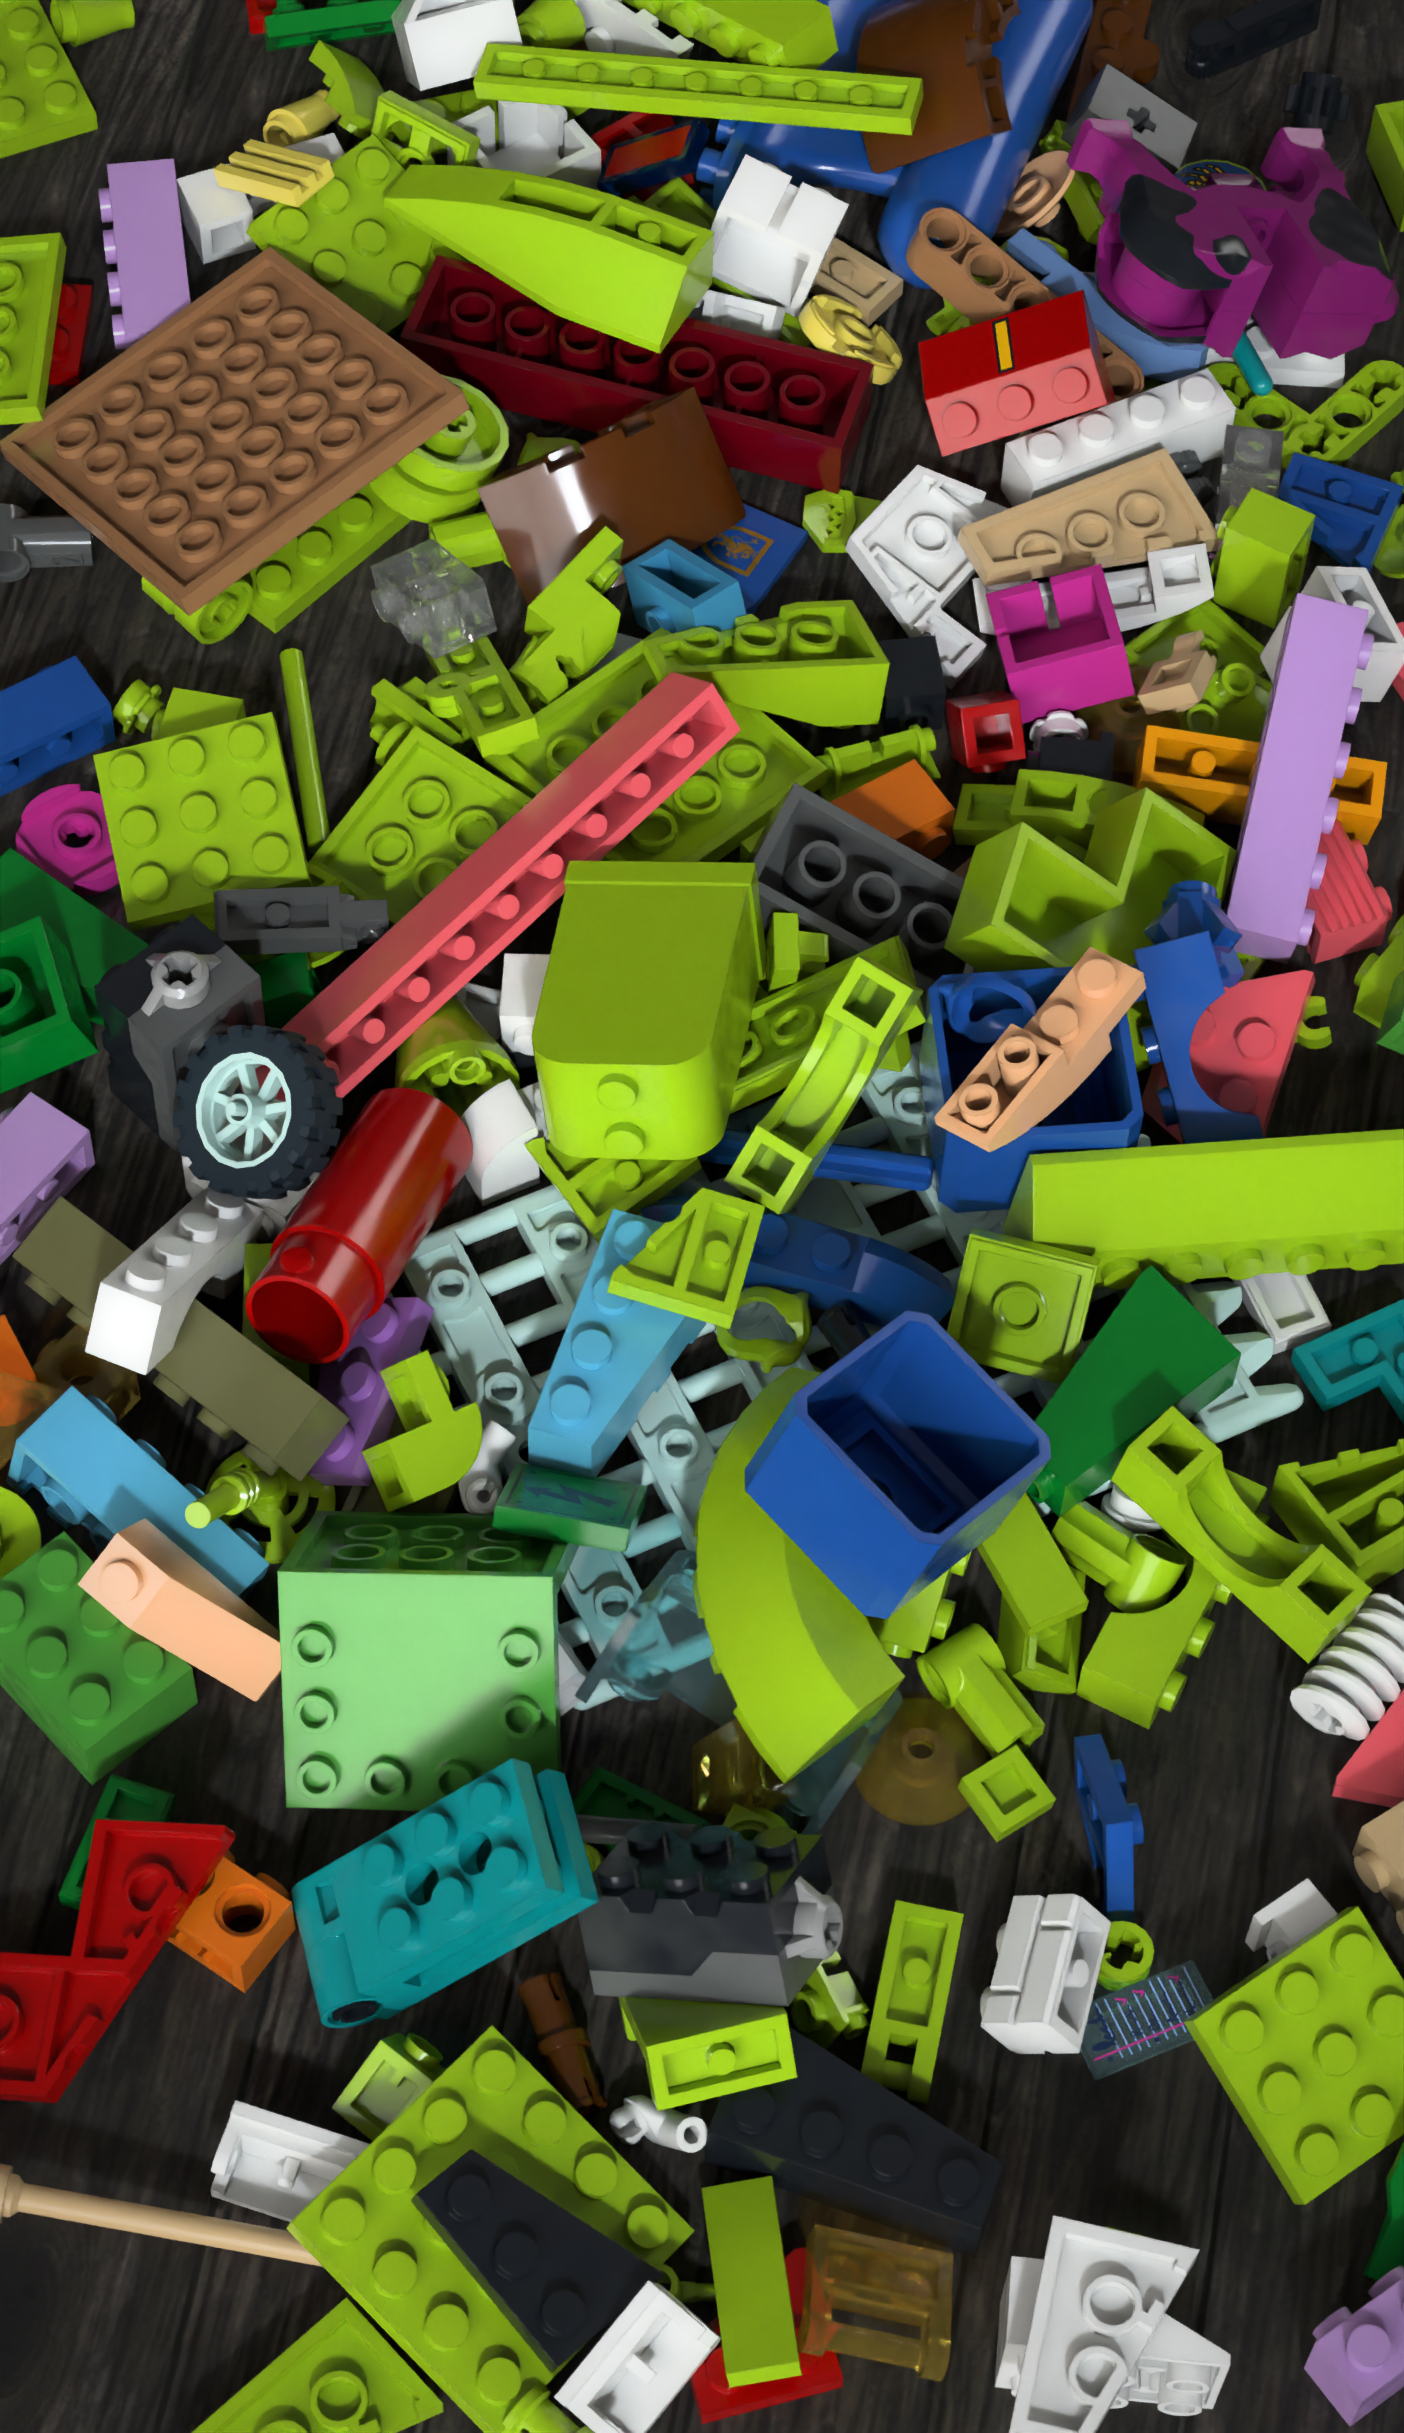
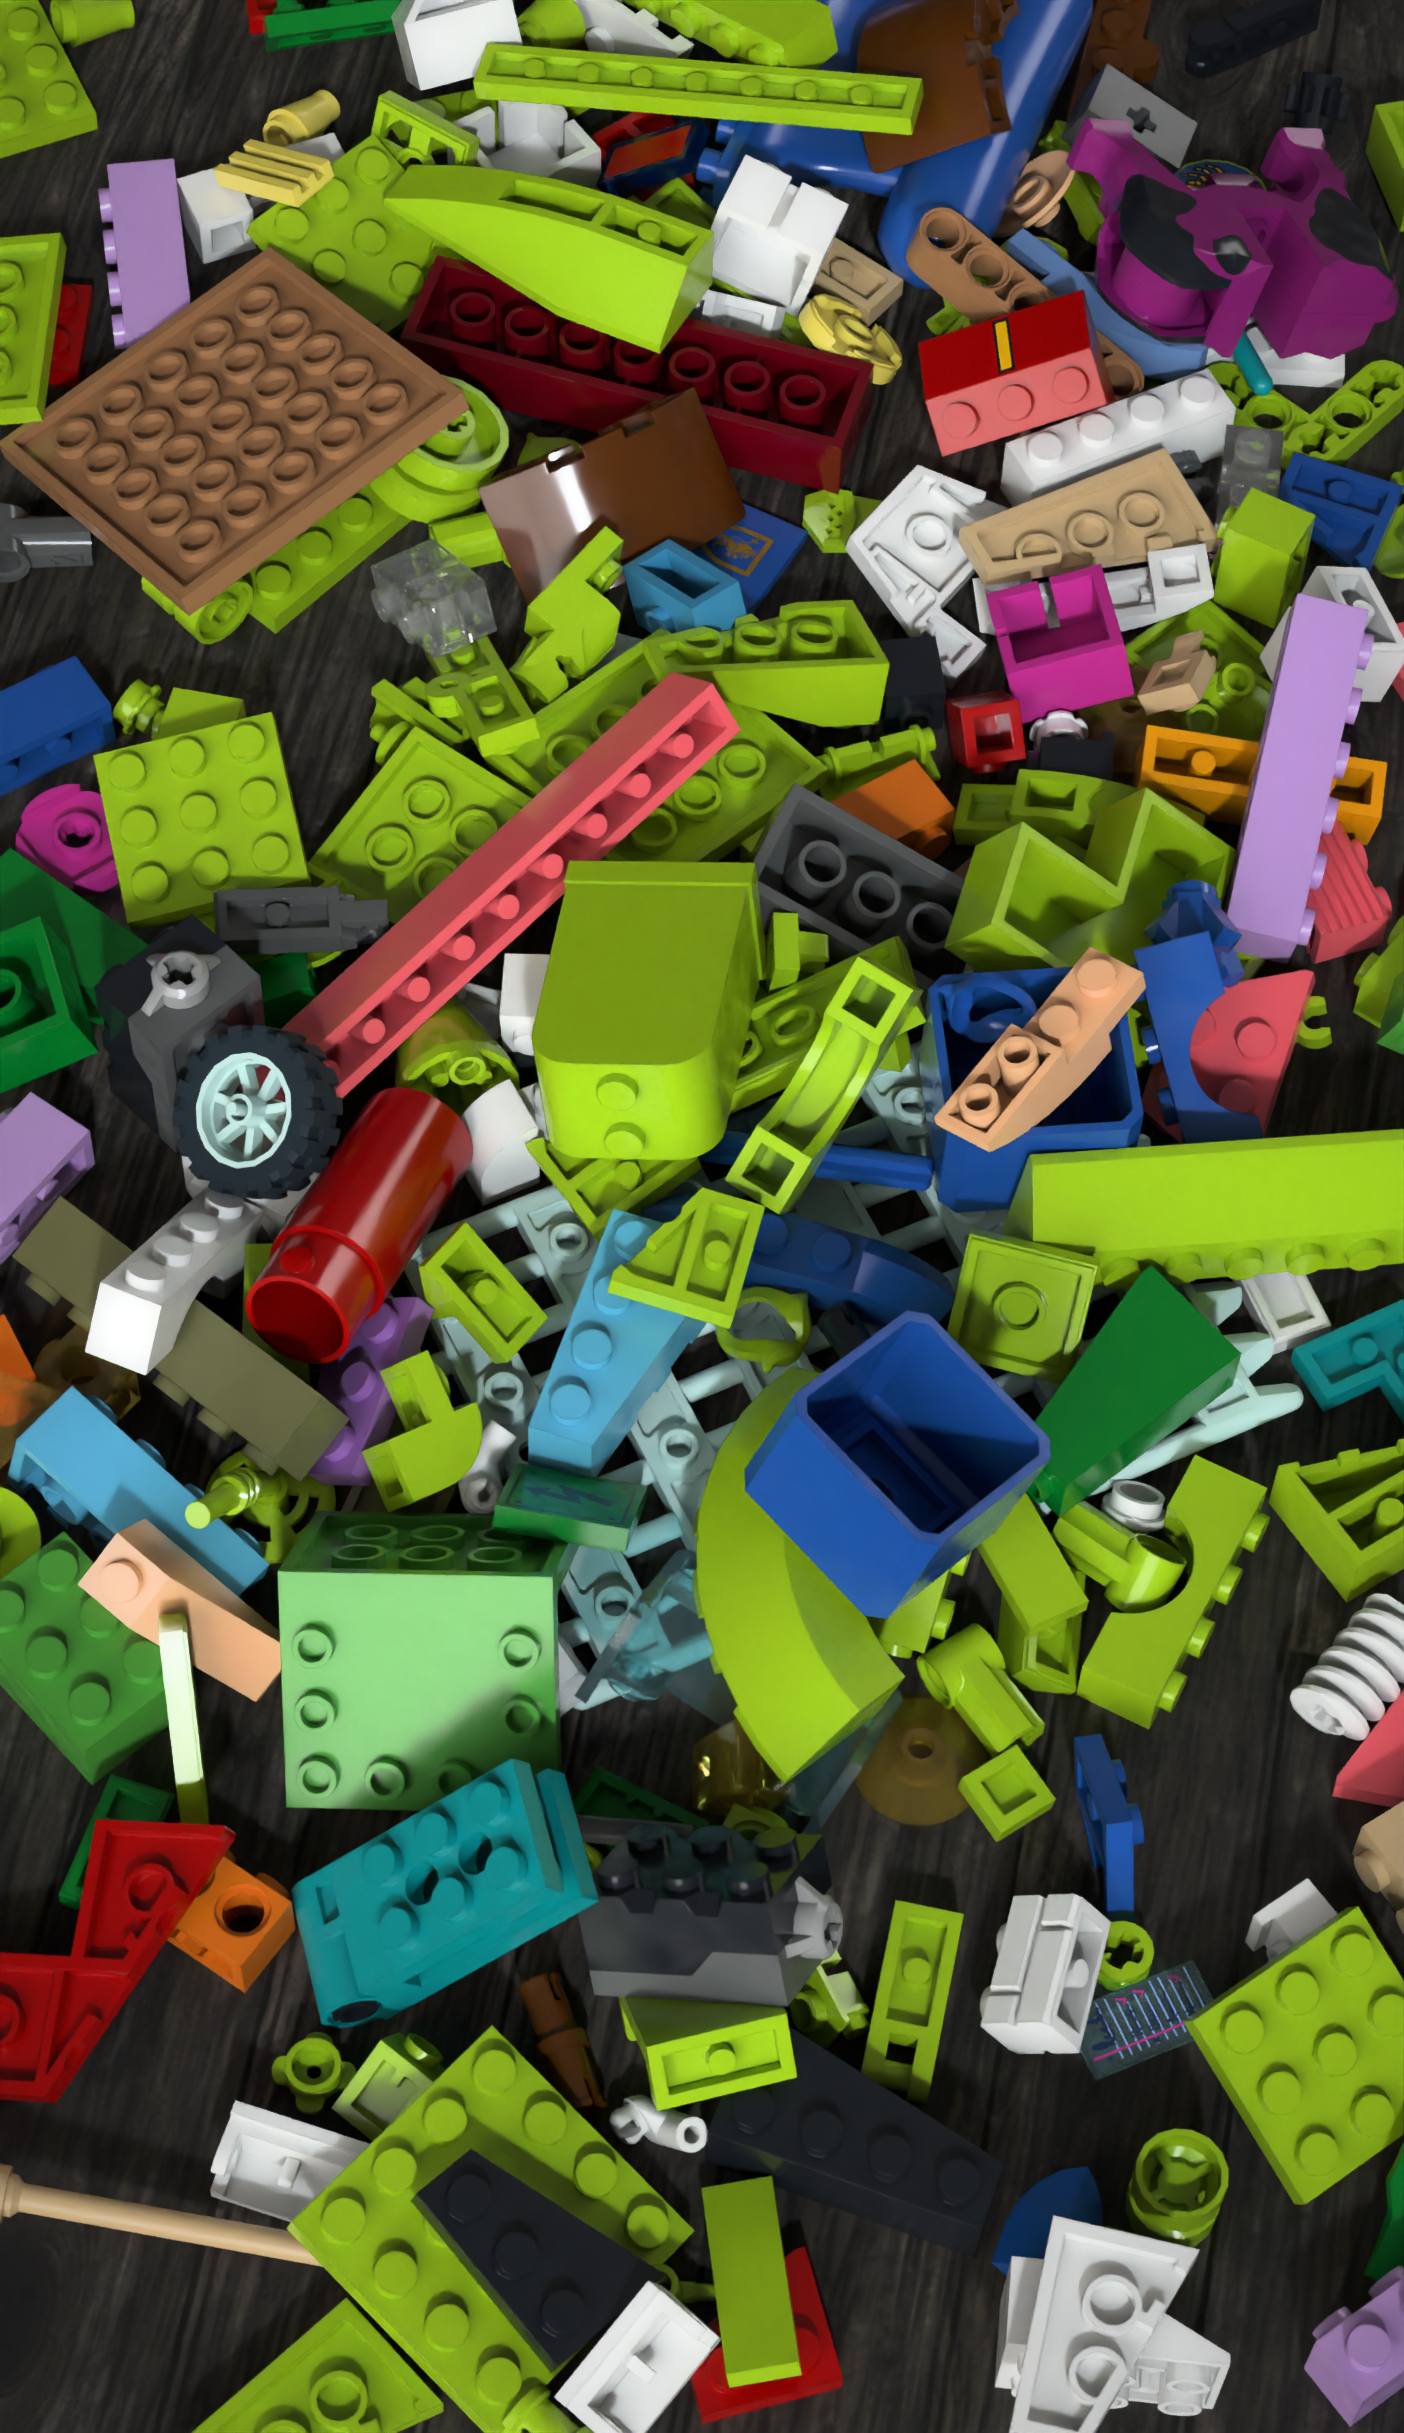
lime bar [279,648,330,854] -> none
lime slope [309,40,395,141] -> none
clear yellow plate [797,2224,953,2382] -> none
lime arch [1111,1406,1372,1664] -> none
none -> tile [158,1612,209,1824]
none -> lime plate [272,2032,356,2115]
none -> lime slope [418,1221,549,1364]
none -> blue brick [991,2166,1103,2276]
none -> lime wheel [1125,2128,1229,2248]

